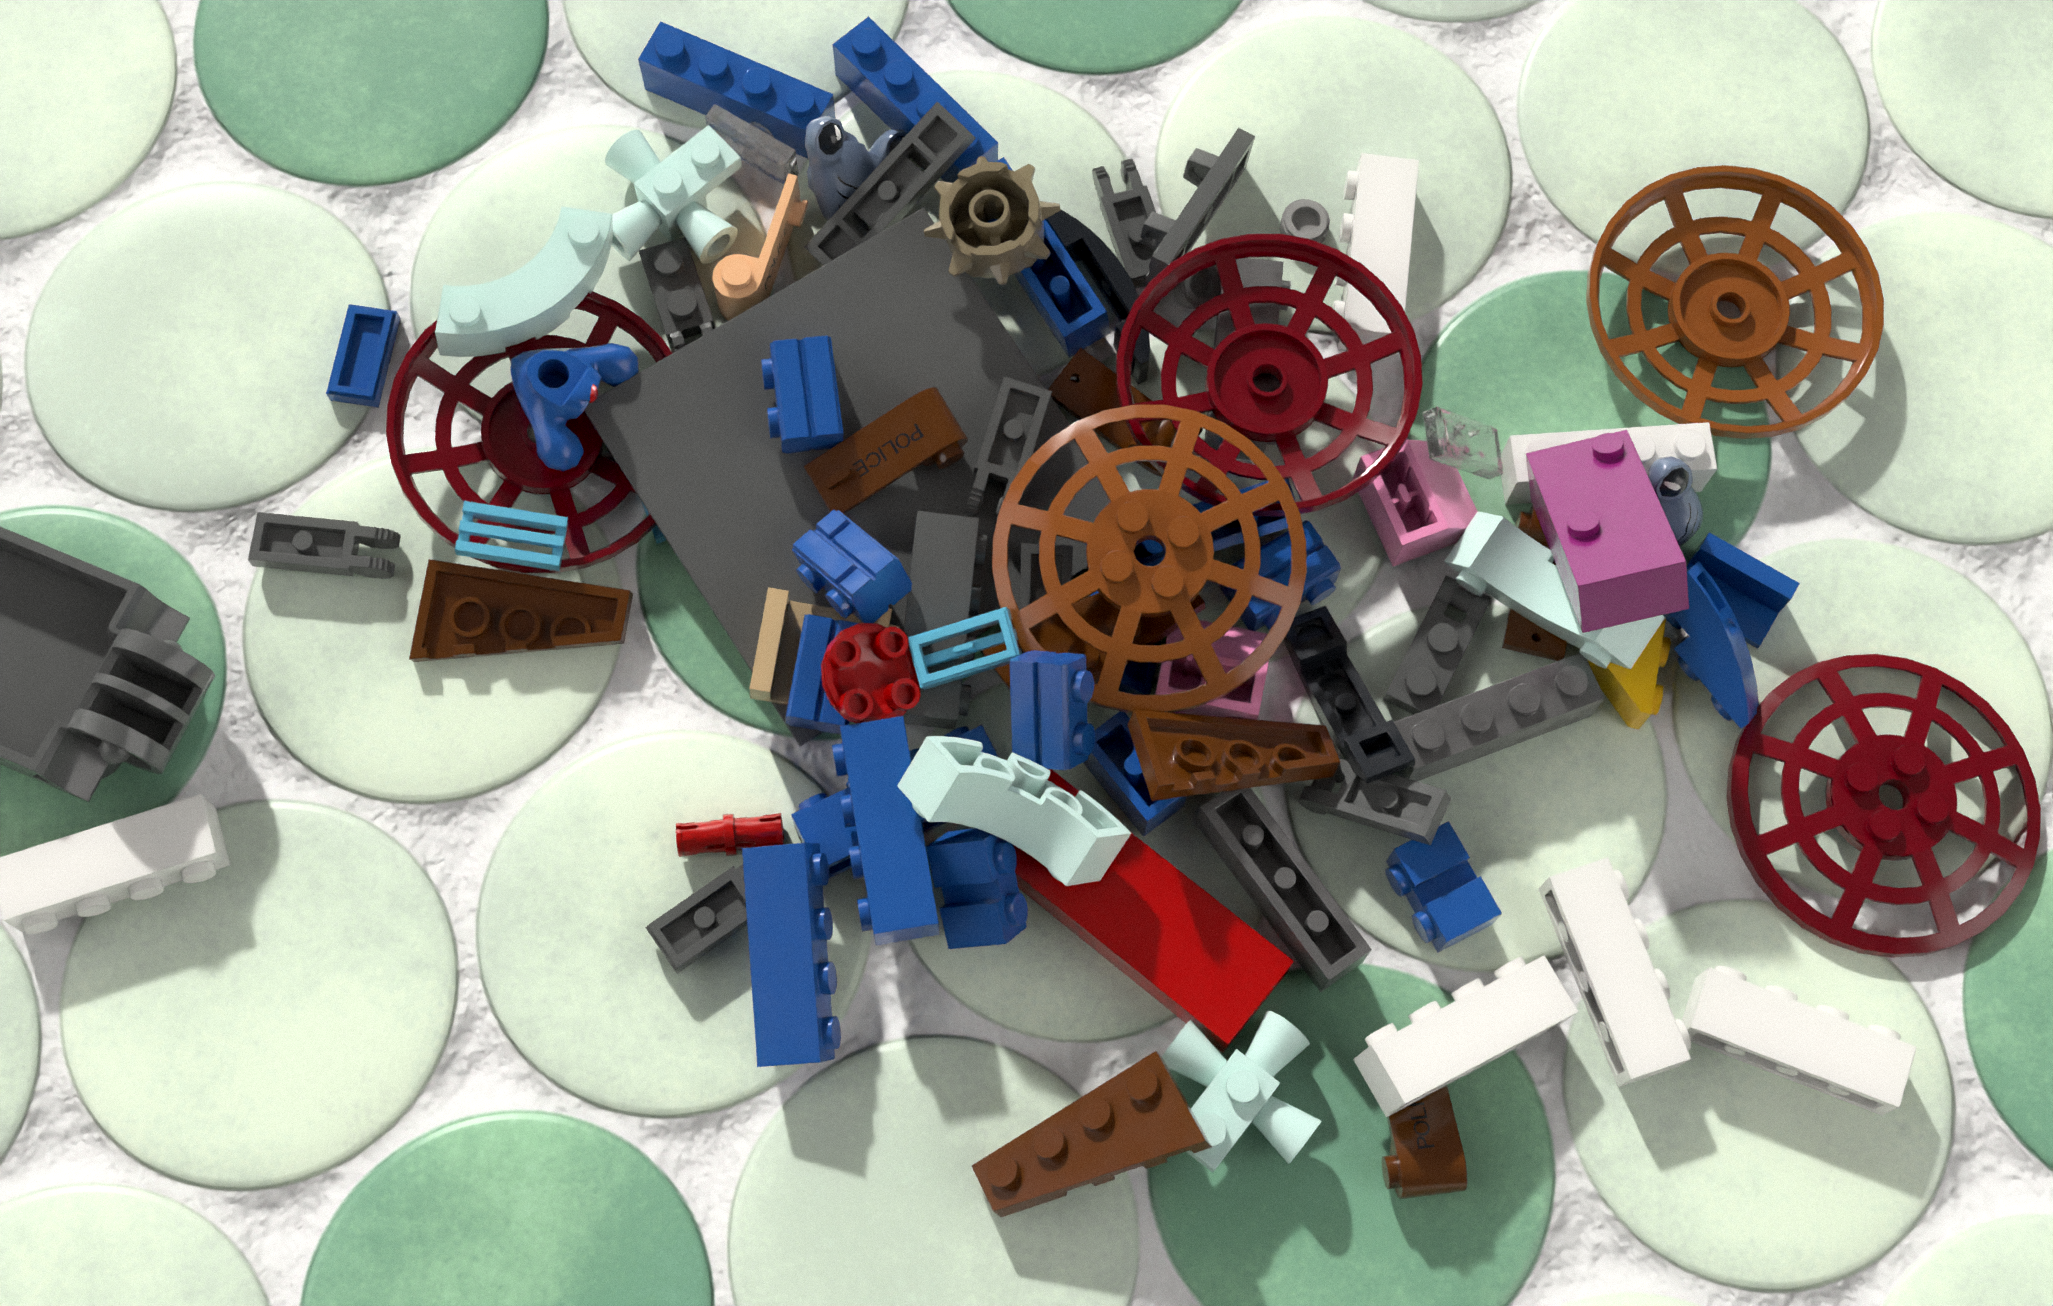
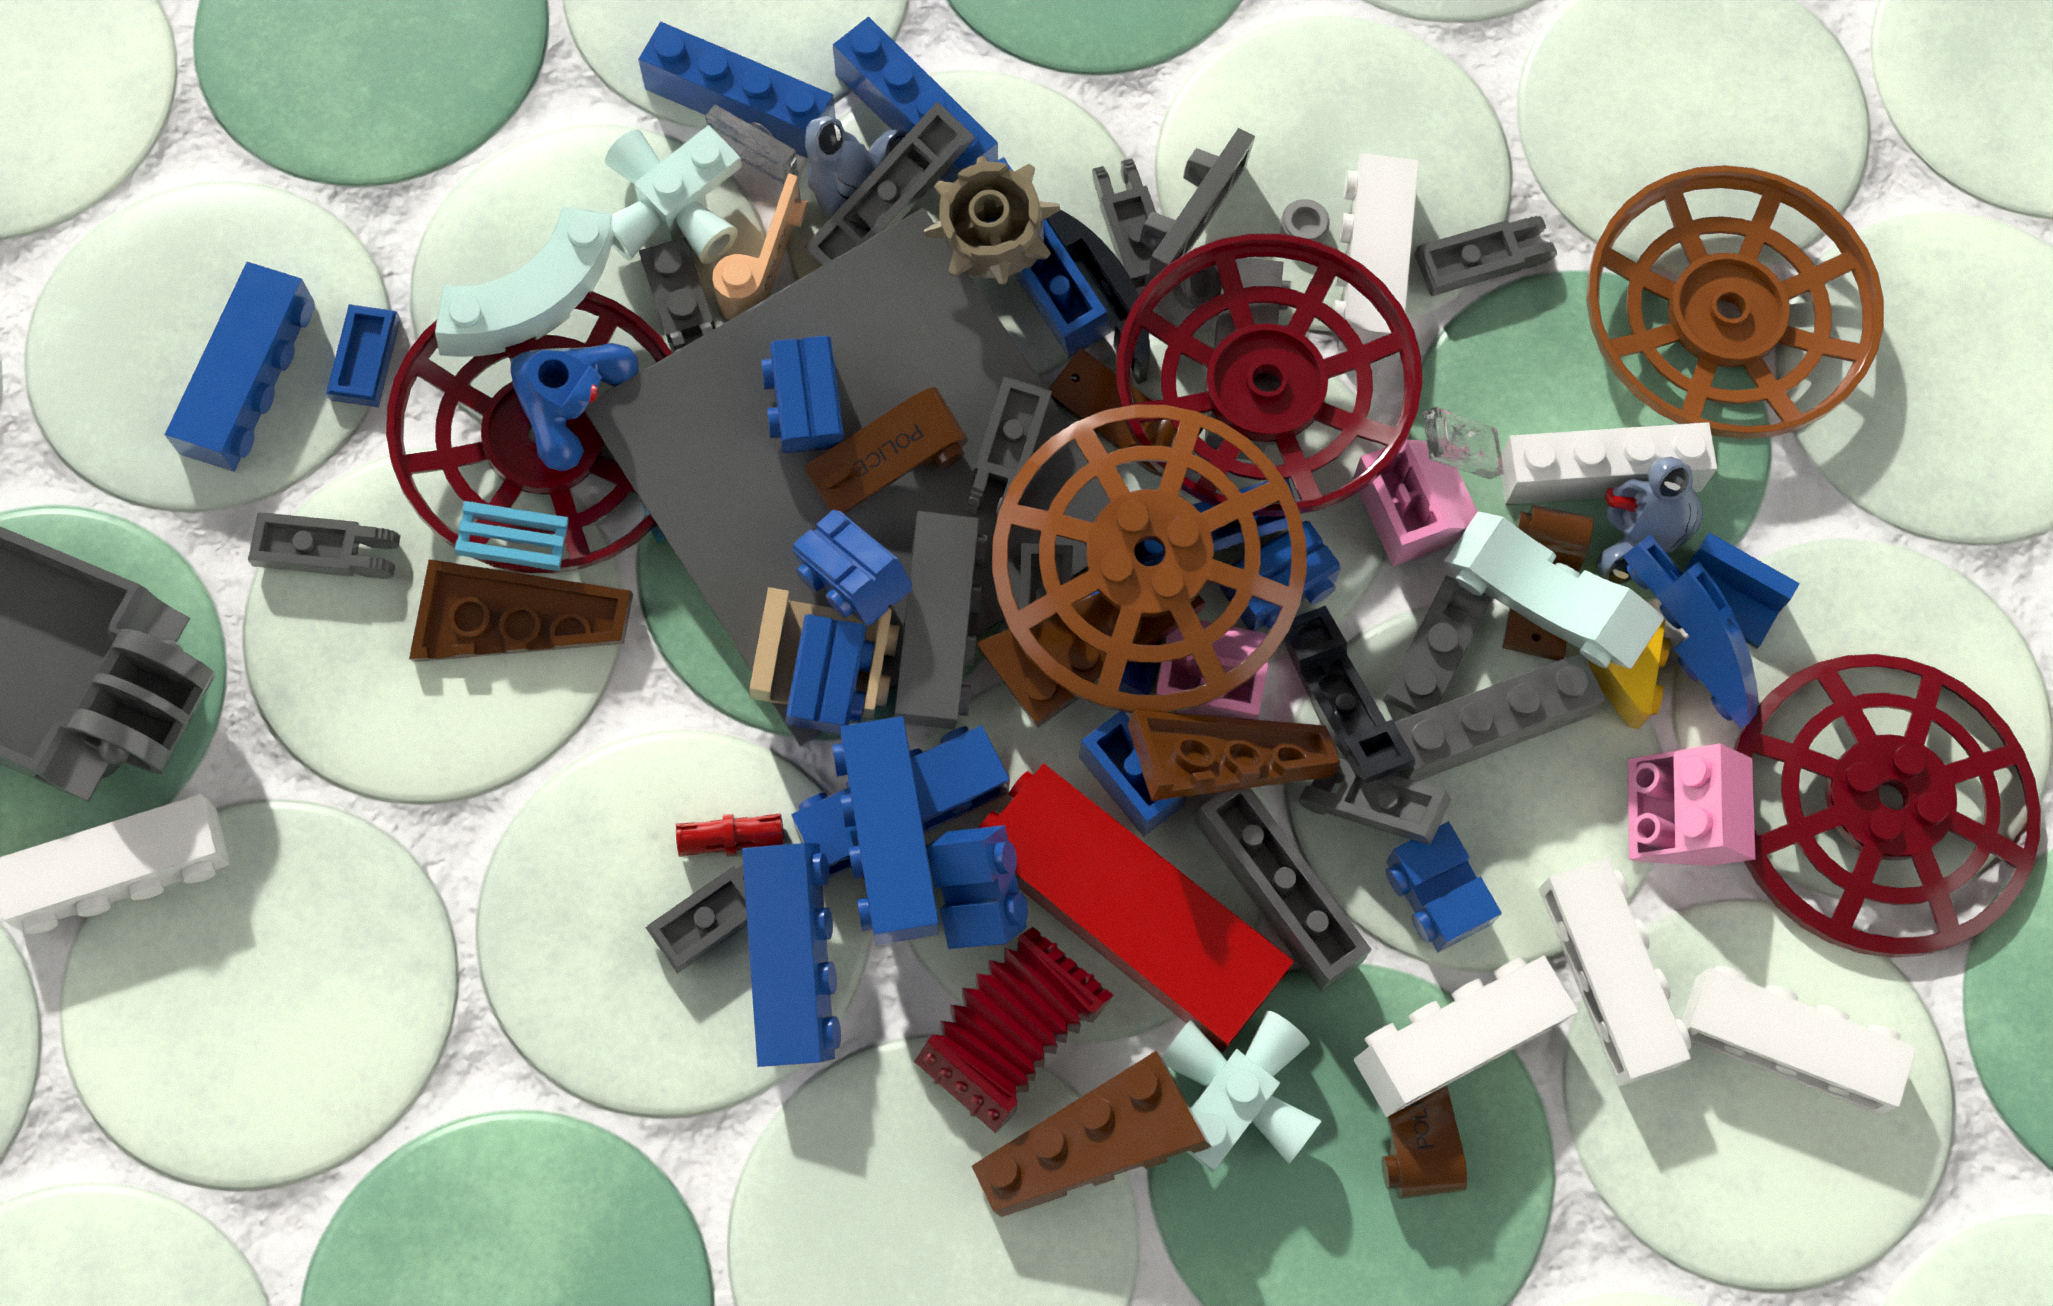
red dish [821,623,921,724] -> none
light aqua brick [897,736,1131,886] -> none
medium azure tile [908,607,1022,690] -> none
blue brick [1009,650,1095,770] -> none
magenta brick [1526,430,1689,633] -> none
none -> blue brick [164,261,314,472]
none -> dark red piece [914,927,1114,1134]
none -> dark grey hinge [1414,215,1557,296]
none -> bright pink slope [1628,743,1755,866]

